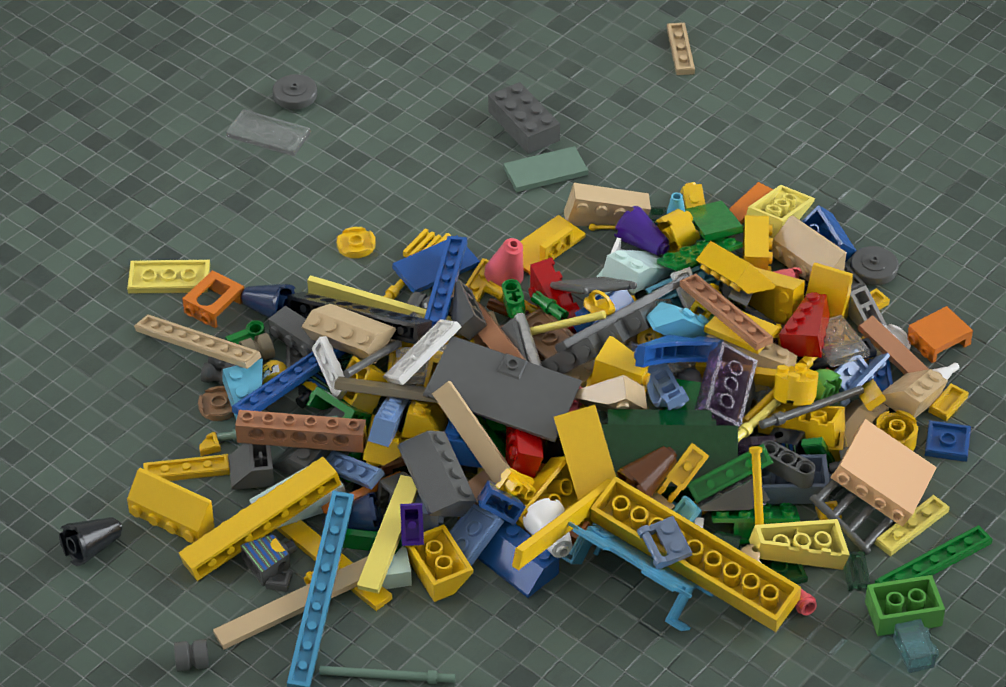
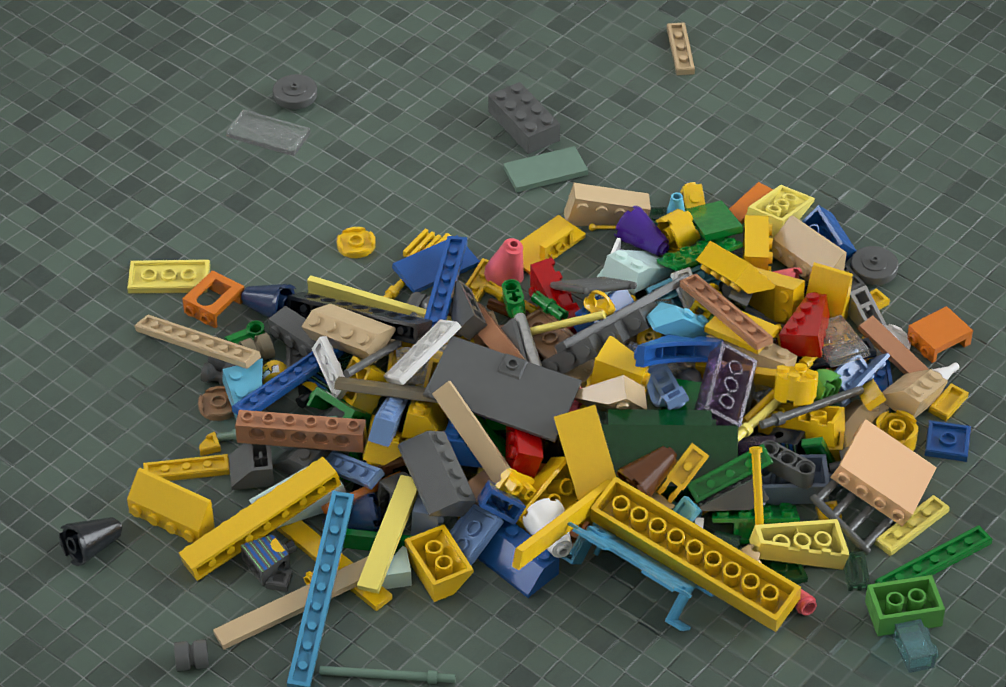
dark purple slope [400,503,424,546] -> none
sand blue plate [637,516,692,569] -> none

